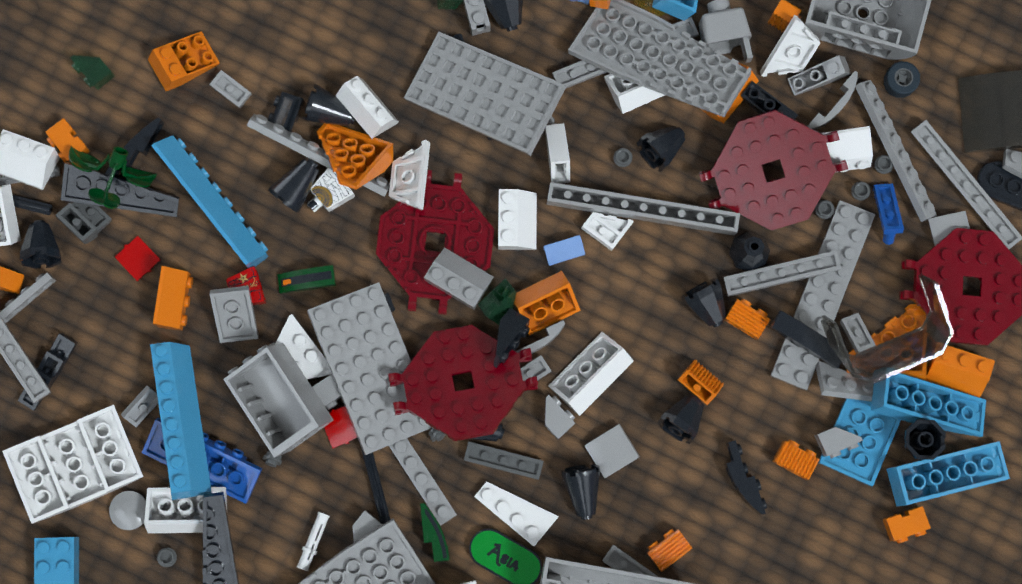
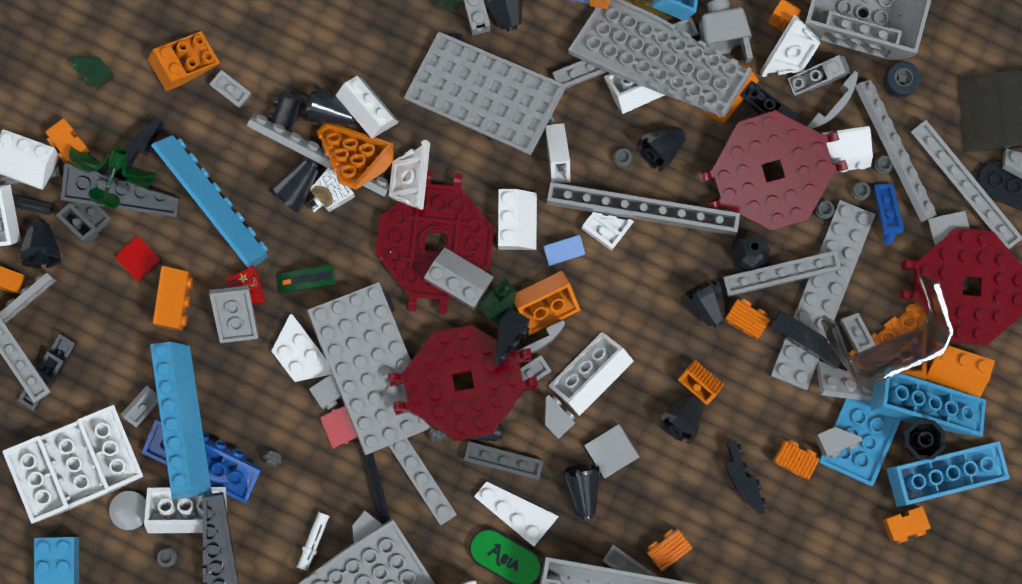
light grey container [223,343,334,458] -> none
dark green slope [420,503,450,562] -> none

